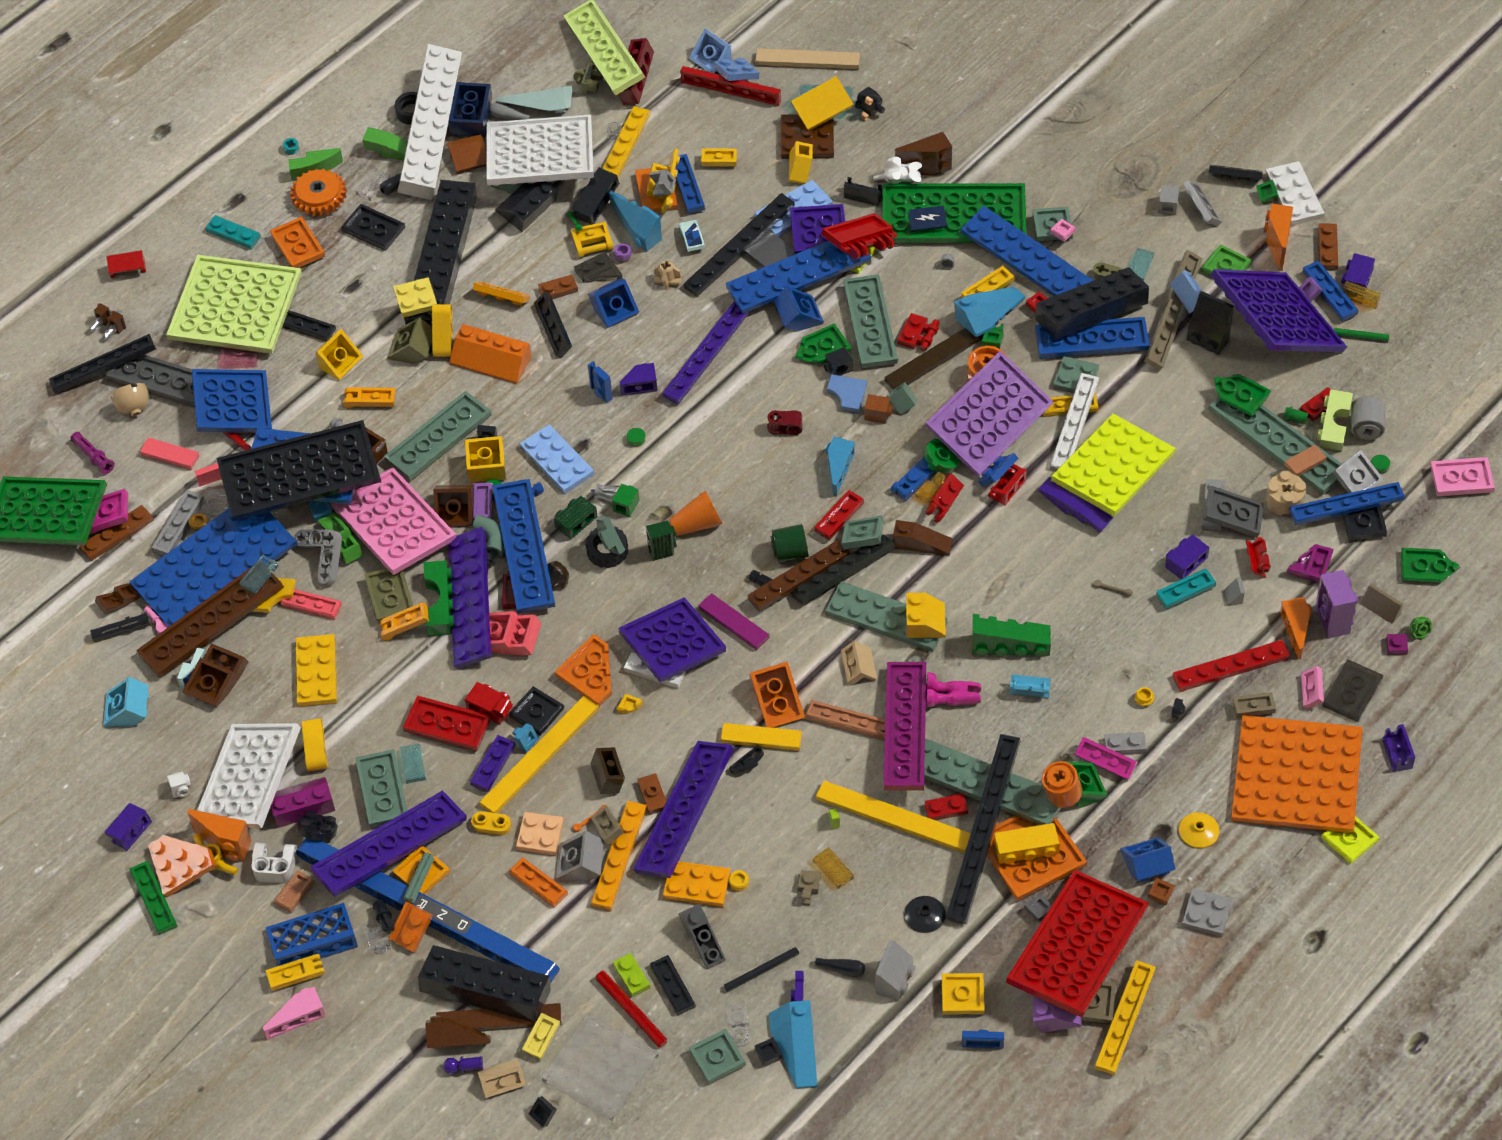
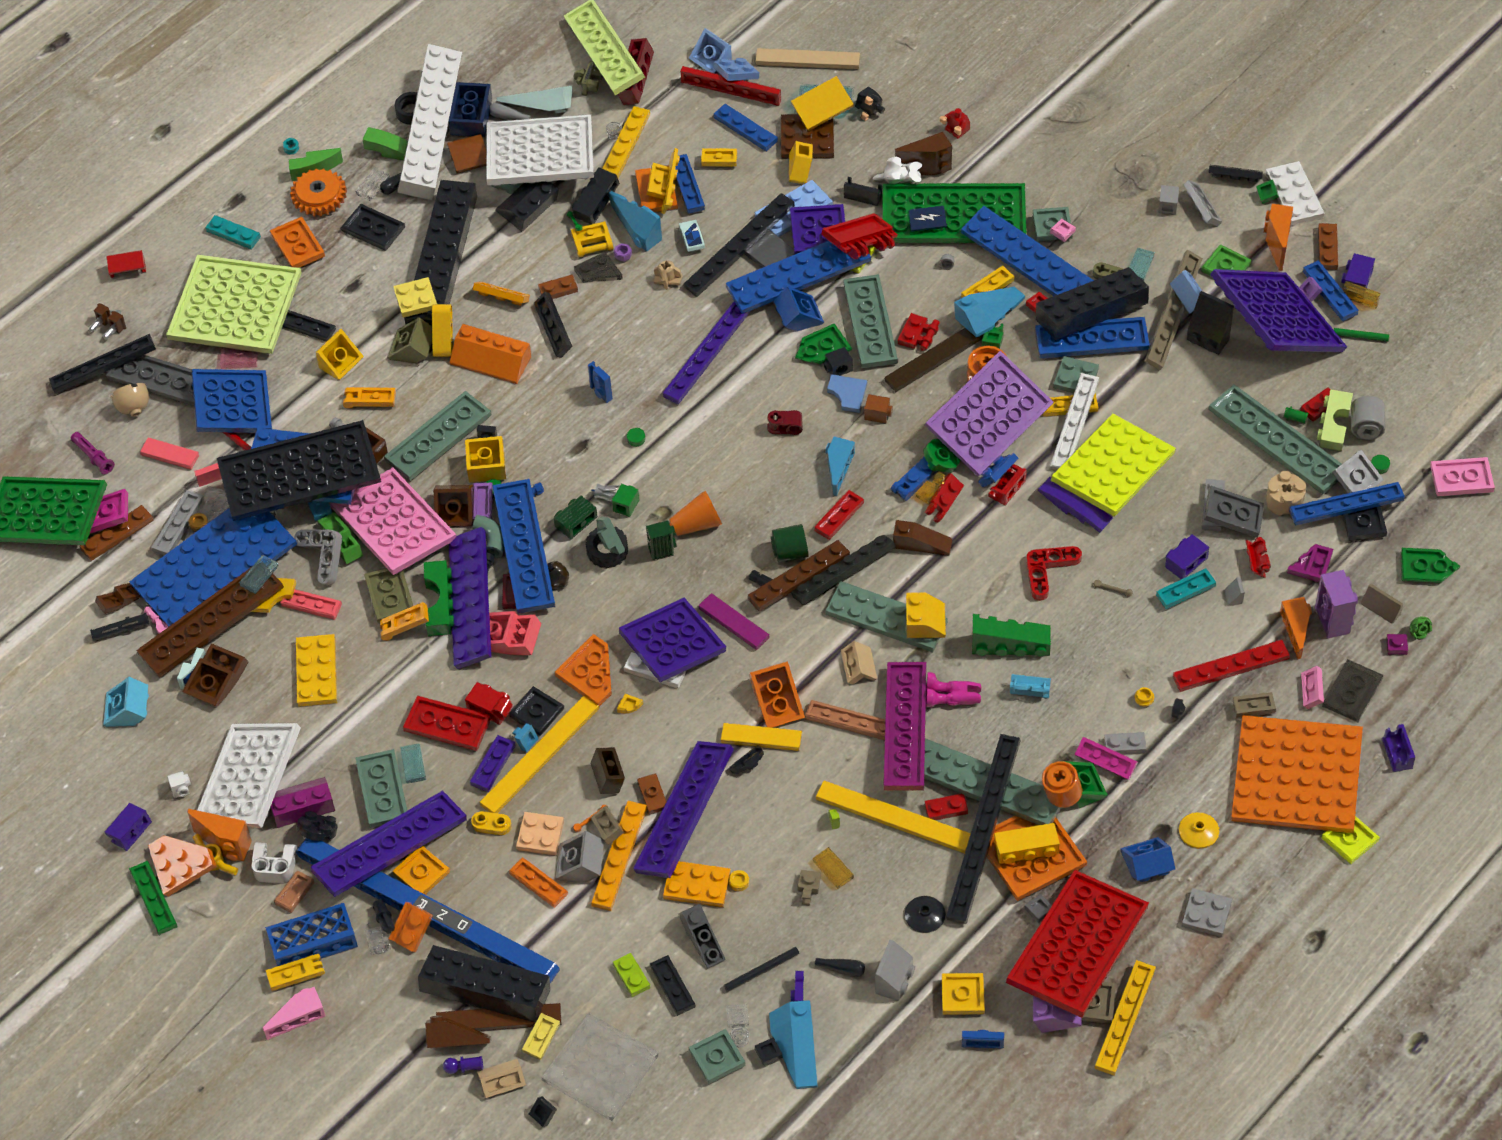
yellow beam [302,718,328,771] -> none
sand green axle [404,852,434,904] -> none
light blue plate [519,424,595,494] -> none
blue slope [588,279,639,327] -> none
red axle [596,970,667,1048] -> none
dark purple slope [620,363,658,396] -> none
light grey panel [649,169,676,197] -> none
sand green plate [841,515,884,550] -> none
sand green panel [888,382,918,414] -> none
dark orange plate [1148,877,1175,905] -> none
green tile [1213,374,1271,417] -> none
nougat tile [1284,445,1327,476] -> none
none -> blue plate [714,104,778,151]
none -> red piece [940,108,970,139]
none -> red beam [1026,546,1082,601]

